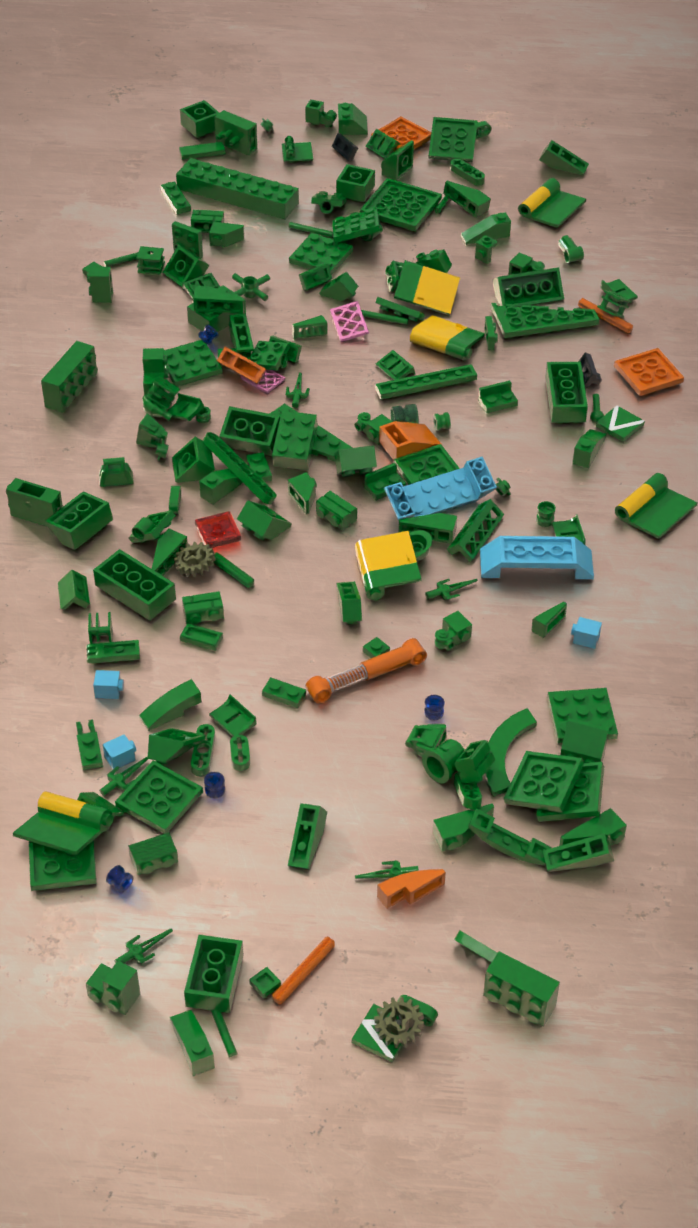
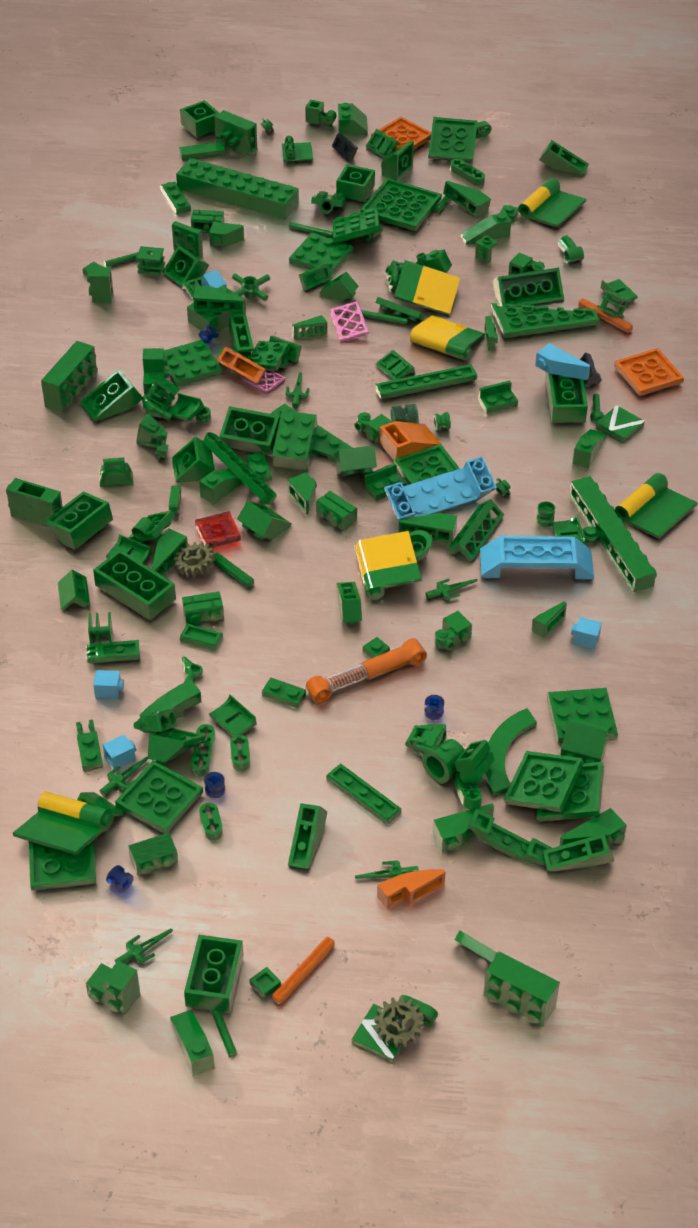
none -> green slope [80,369,143,422]
none -> green piece [106,534,152,564]
none -> green piece [133,709,177,733]
none -> green animal [182,656,203,682]
none -> green beam [199,803,223,841]
none -> medium azure brick [202,270,227,289]
none -> green tile [326,763,402,825]
none -> green plate [500,205,518,221]
none -> medium azure slope [535,343,590,380]
none -> green brick [569,476,657,592]
none -> green plate [582,527,600,543]

